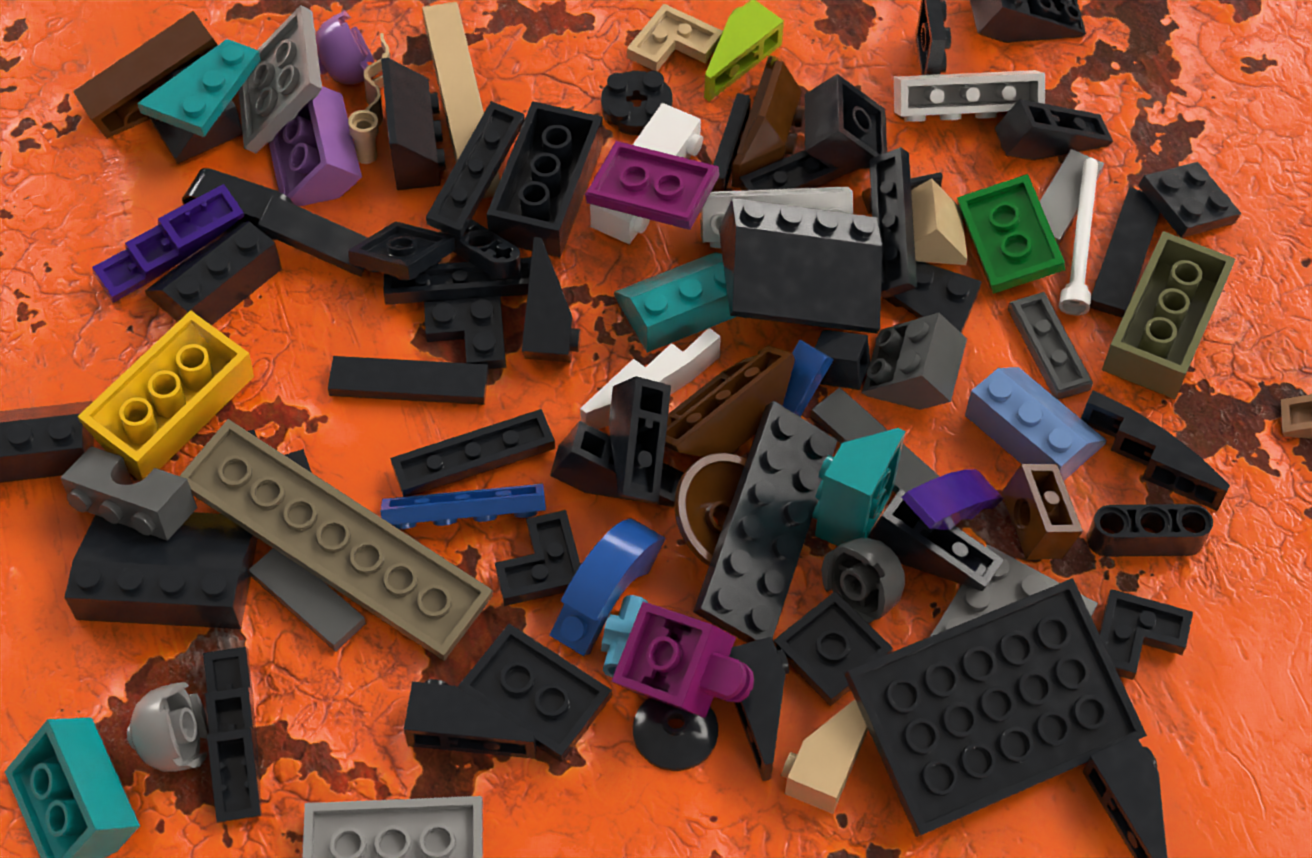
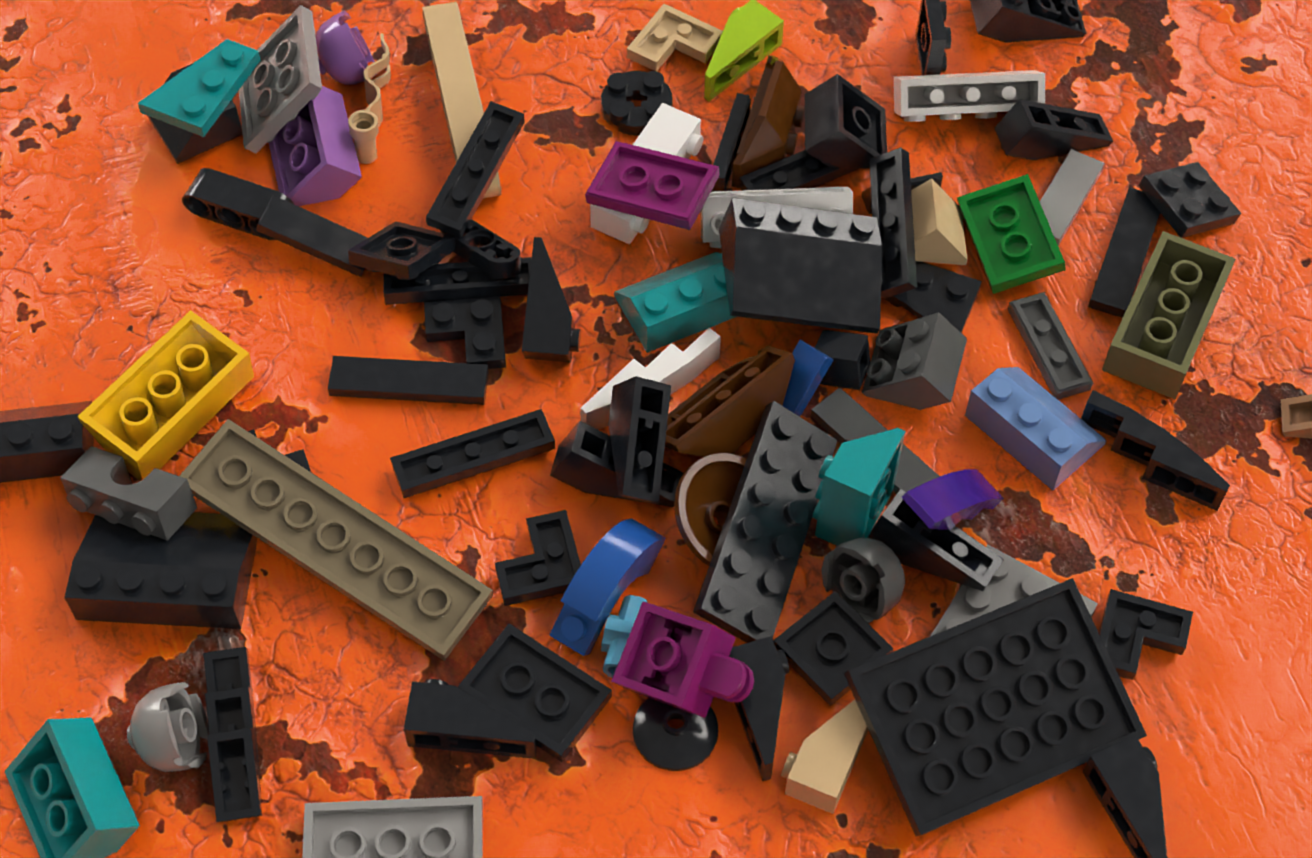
reddish brown wedge [73,11,218,139] -> none
dark purple slope [92,184,244,303] -> none
black slope [145,222,282,325] -> none
dark grey tile [249,548,366,652] -> none
blue plate [380,484,546,530] -> none
black slope [381,58,446,190] -> none
black brick [487,101,603,258] -> none
reddish brown brick [1001,464,1083,560] -> none
white piece [1059,158,1098,316] -> none
black beam [1087,504,1213,557] -> none

